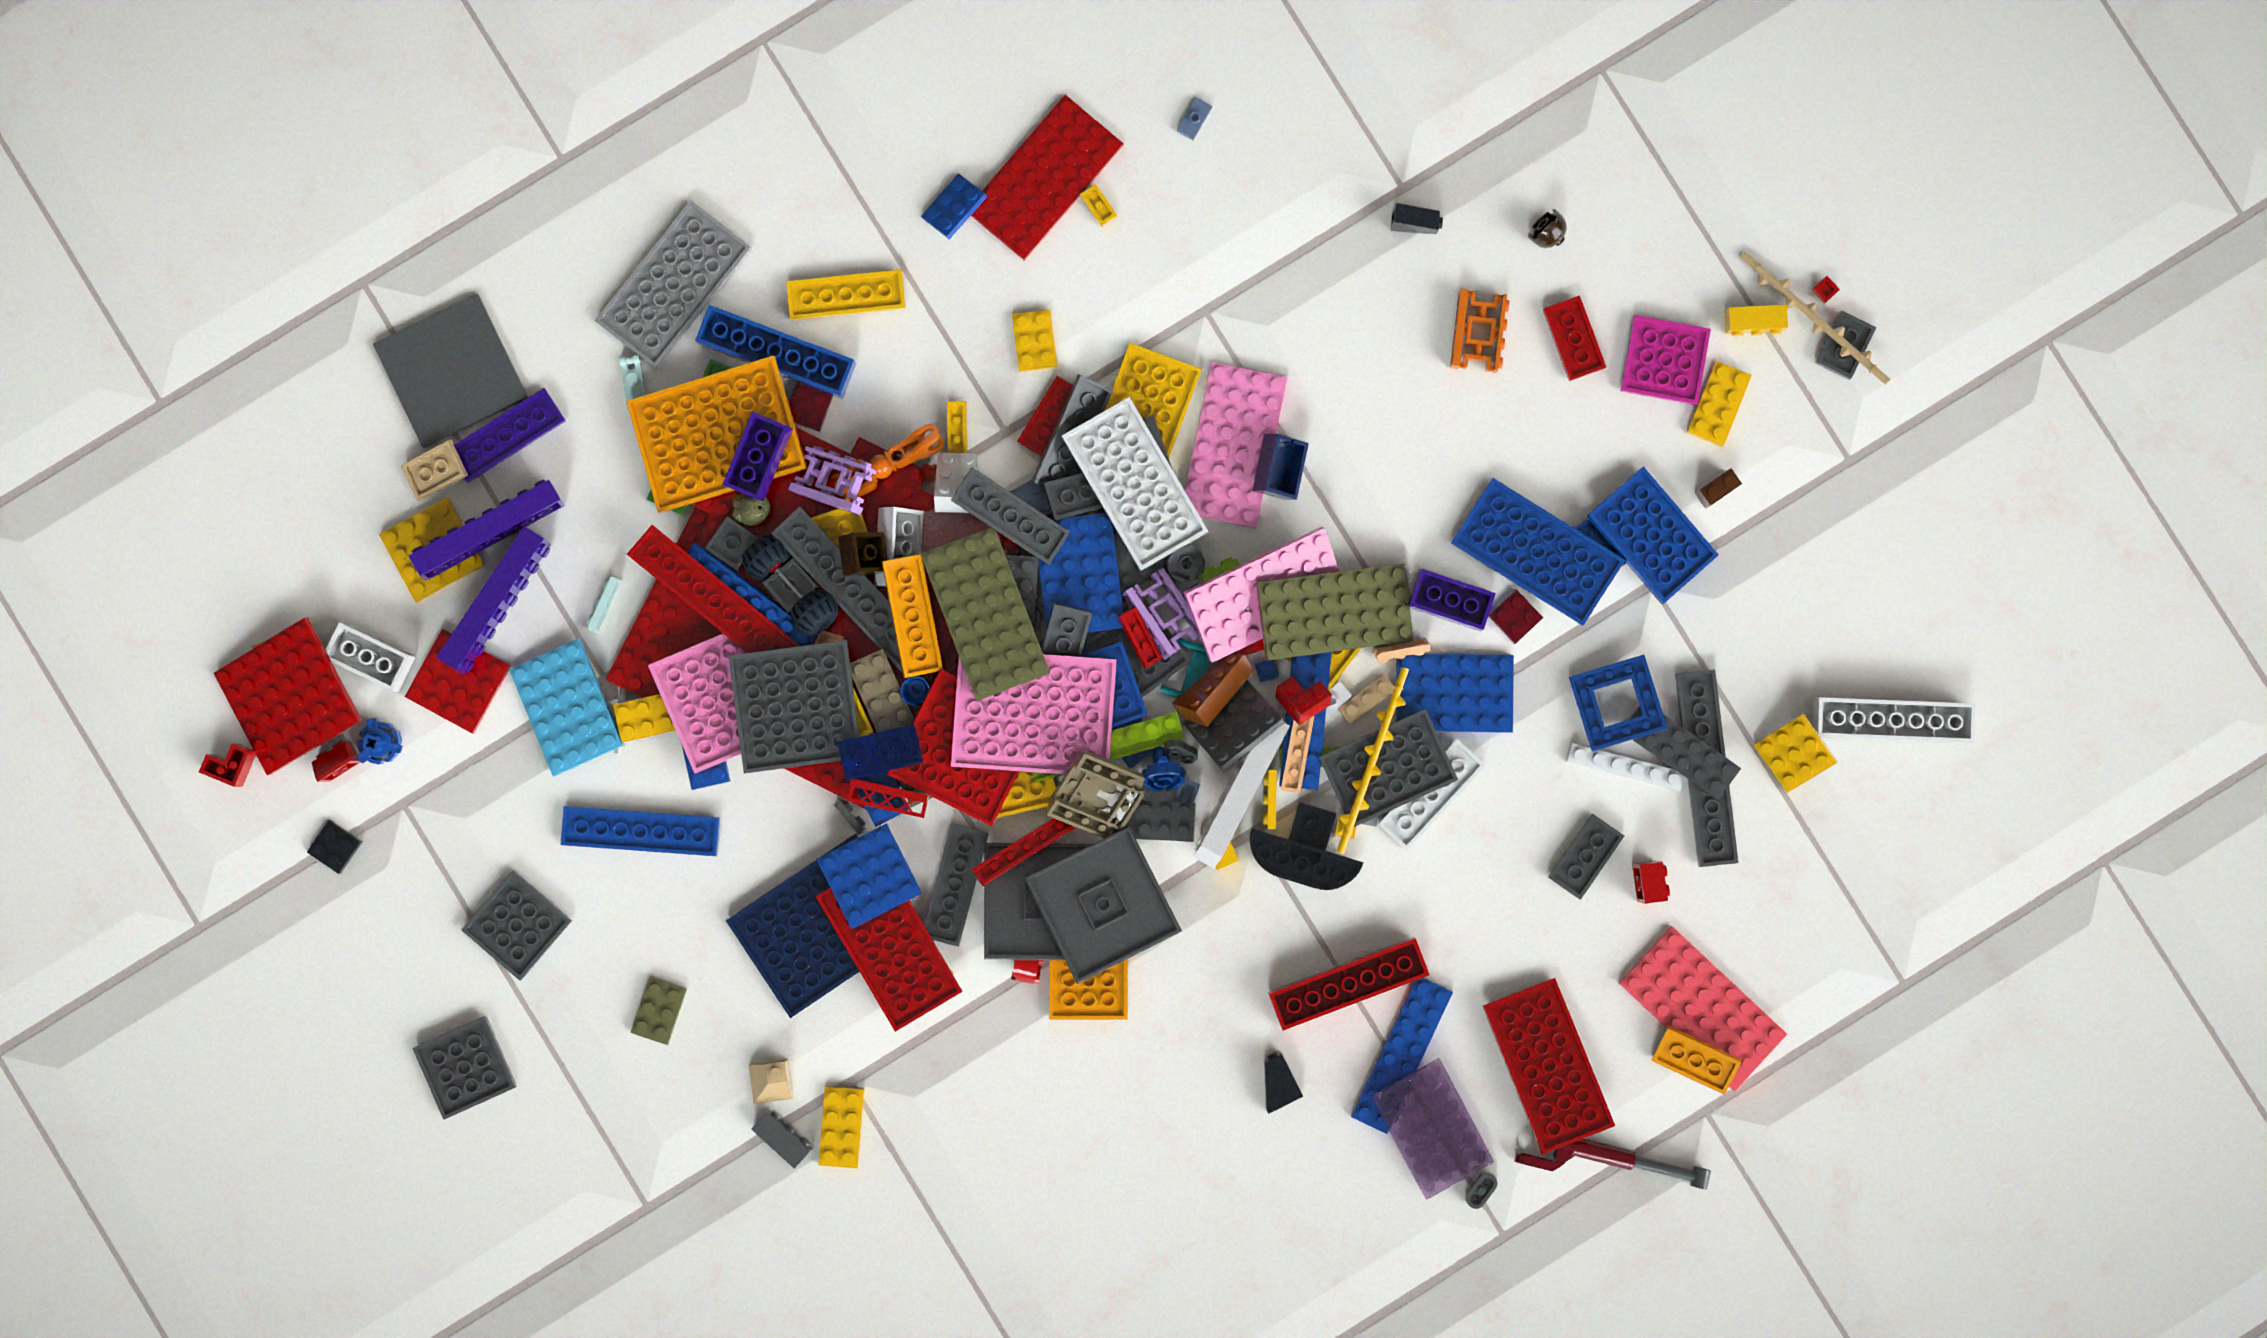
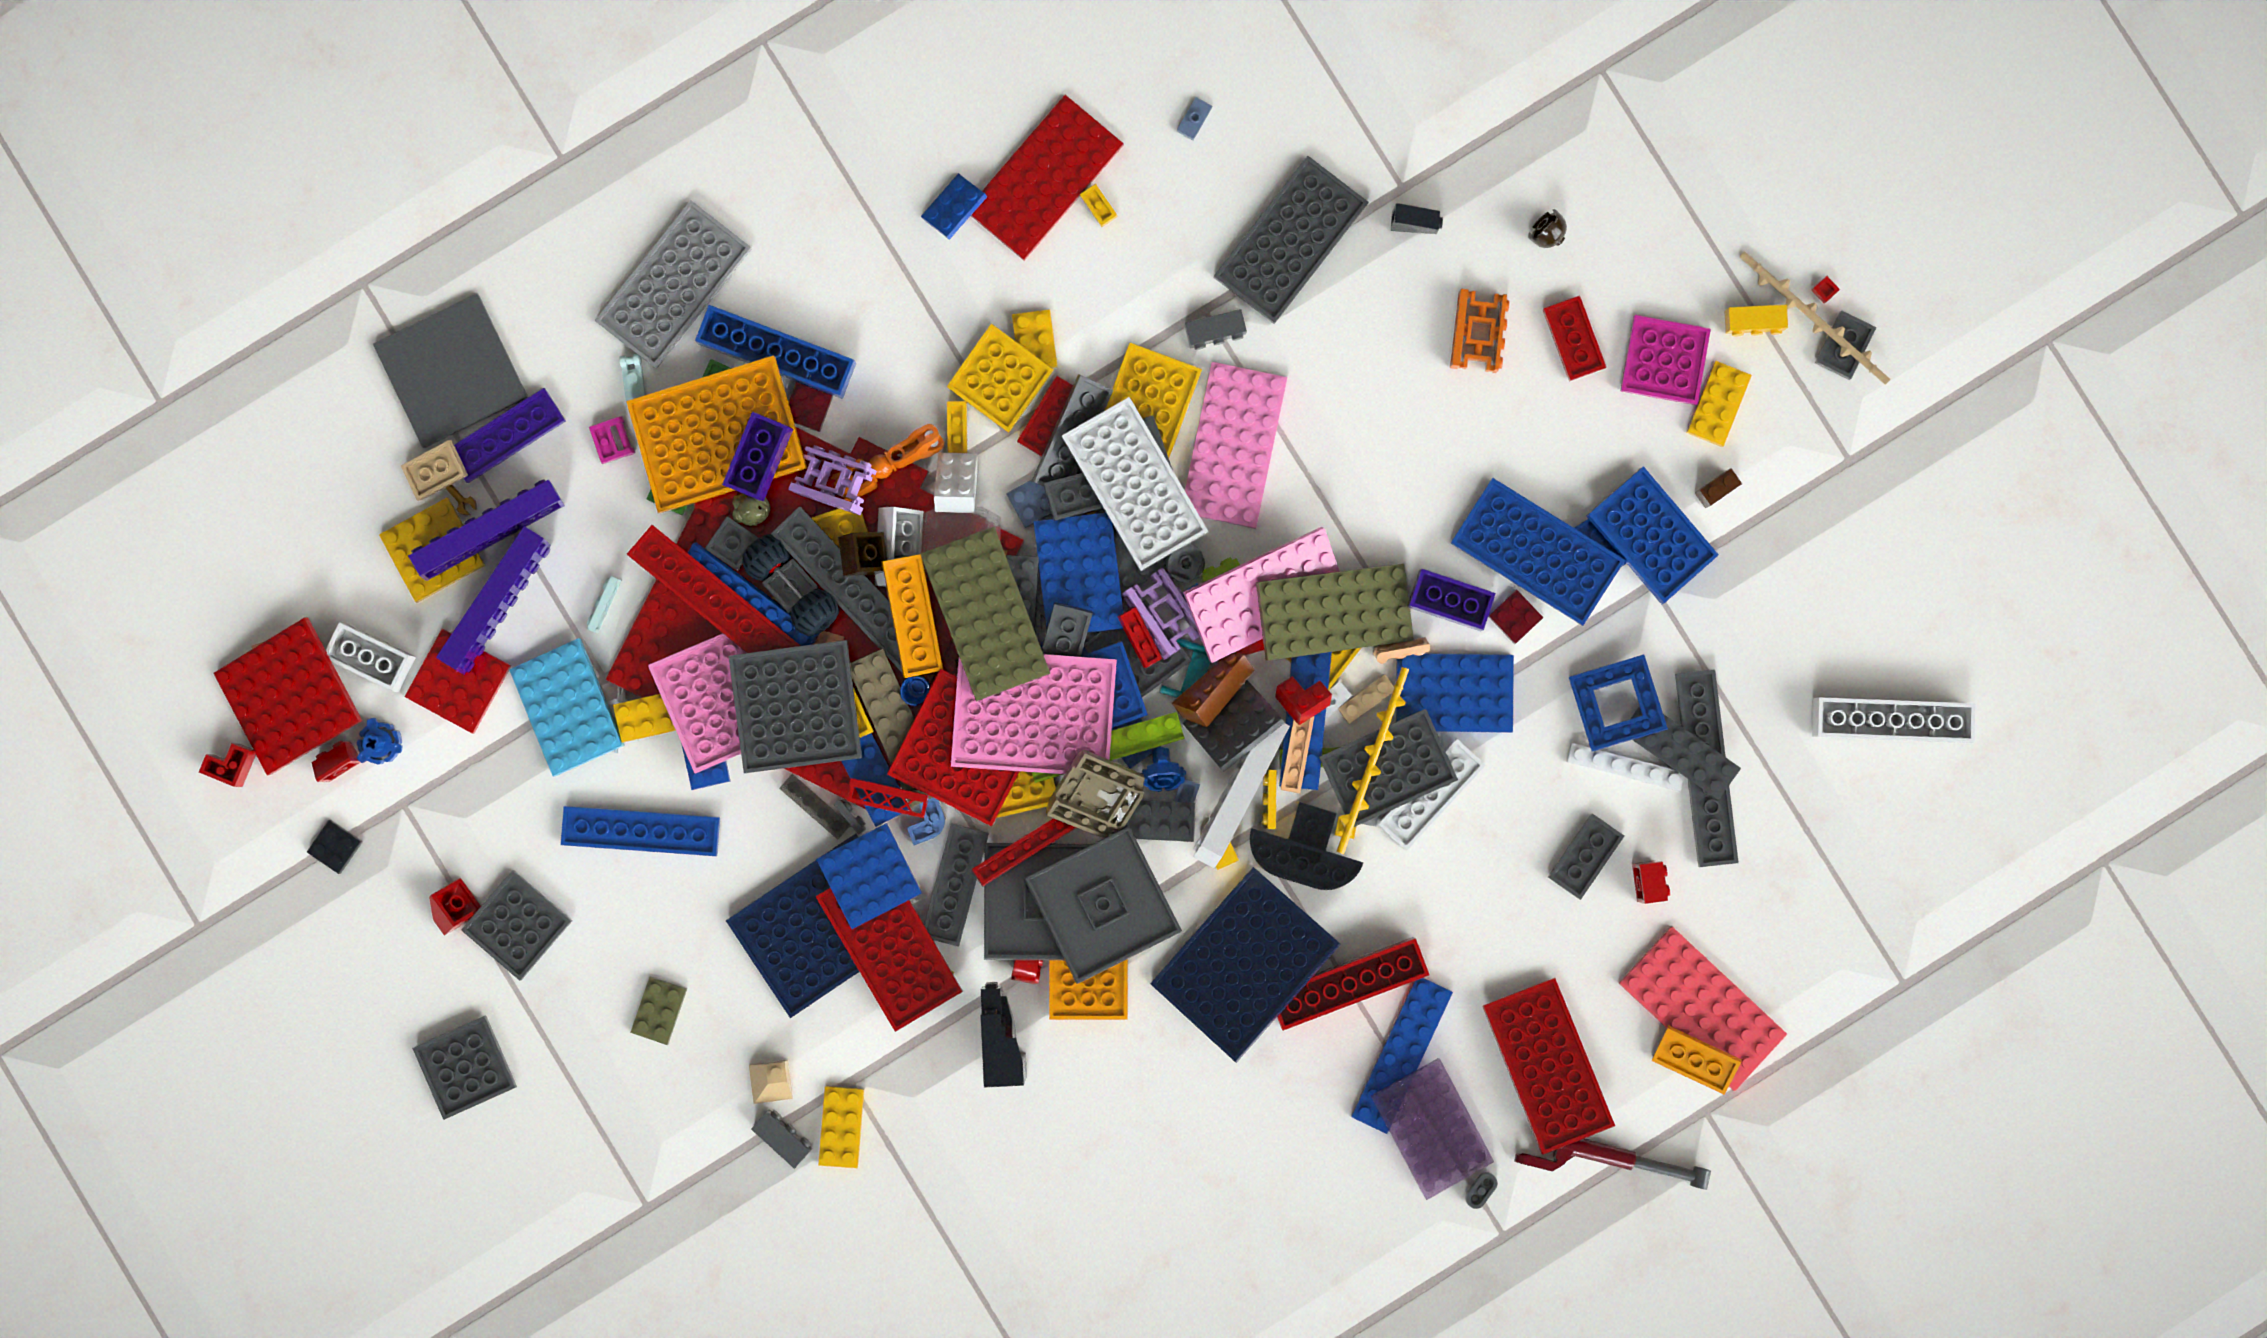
yellow plate [786,269,906,321] -> none
clear blue tile [837,724,923,781] -> none
clear red plate [919,463,937,482] -> none
dark grey plate [950,467,1070,565] -> none
dark grey plate [1164,739,1198,764] -> none
dark blue piece [1253,433,1309,500] -> none
blue plate [1254,660,1279,682] -> none
black slope [1264,1051,1303,1114] -> none
yellow plate [1753,713,1838,793] -> none
none -> red slope [429,878,481,936]
none -> pearl gold bar [446,484,477,515]
none -> dark pink plate [589,416,635,464]
none -> clear smoke plate [779,774,851,840]
none -> medium blue plate [907,798,945,846]
none -> yellow plate [947,324,1054,433]
none -> black panel [980,982,1027,1088]
none -> dark blue plate [1150,867,1341,1063]
none -> dark grey brick [1184,309,1247,350]
none -> dark grey plate [1213,156,1369,324]

